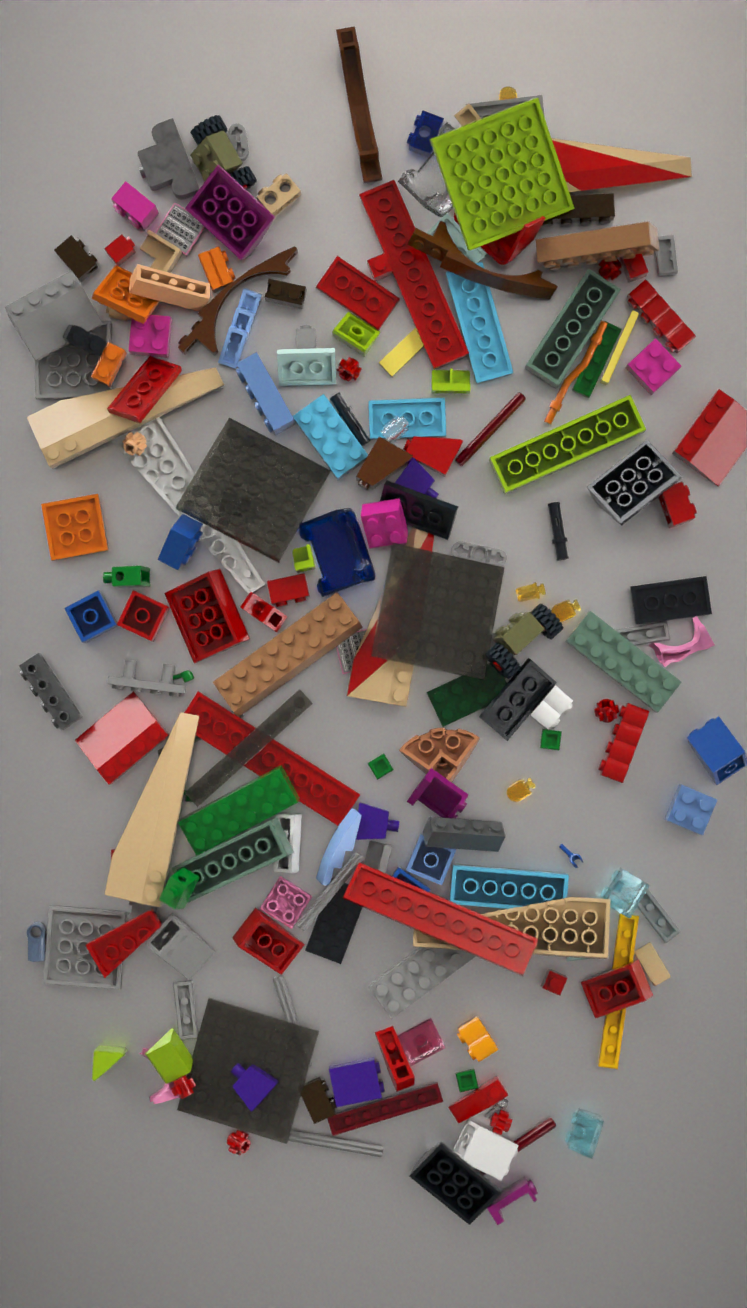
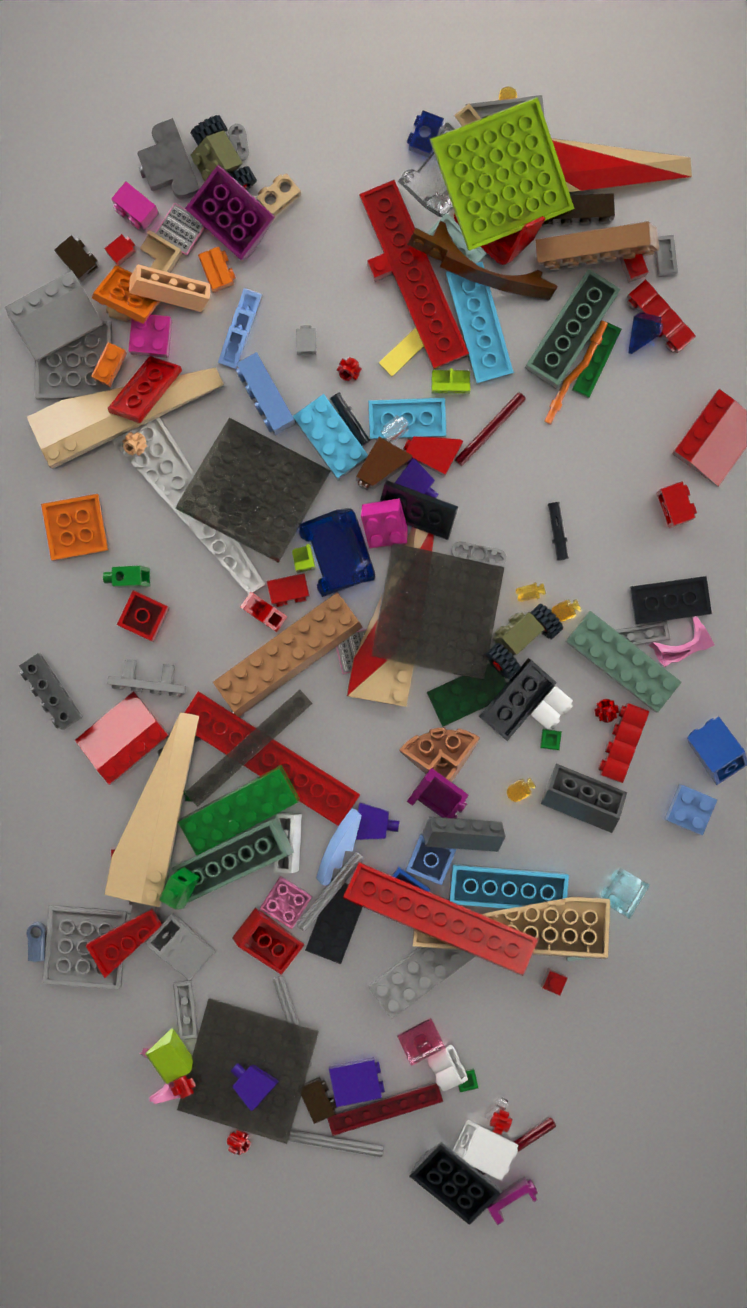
black brick [63,325,107,356] -> none
blue brick [64,590,118,643] -> none
lime slope [92,1046,128,1081] -> none
blue brick [158,514,203,570] -> none
red slope [164,569,250,663] -> none
green hand [173,670,194,683] -> none
reddish brown slope [178,246,298,356] -> none
dark brown brick [265,279,307,309] -> none
light aqua plate [277,348,336,386] -> none
red tile [316,256,400,331] -> none
lime slope [332,312,380,357] -> none
reddish brown slope [336,26,382,183] -> none
light grey panel [364,841,392,874] -> none
green tile [368,754,394,780] -> none
red slope [375,1026,415,1092] -> none
red slope [448,1076,508,1123] -> none
light orange brick [457,1016,498,1062] -> none
lime brick [489,395,646,495] -> none
blue hand [560,844,583,868] -> none
clear light blue slope [565,1108,604,1159] -> none
red slope [581,959,653,1018] -> none
black slope [587,440,683,526] -> none
red gear [598,258,622,281] -> none
yellow tile [598,913,639,1069] -> none
light yellow tile [600,310,639,385] -> none
dark pink brick [625,338,682,395] -> none
light grey tile [630,886,681,943] -> none
tan slope [634,942,671,986] -> none
none -> white brick [427,1045,468,1091]
none -> dark grey slope [541,763,627,833]
none -> clear blue slope [628,312,663,354]

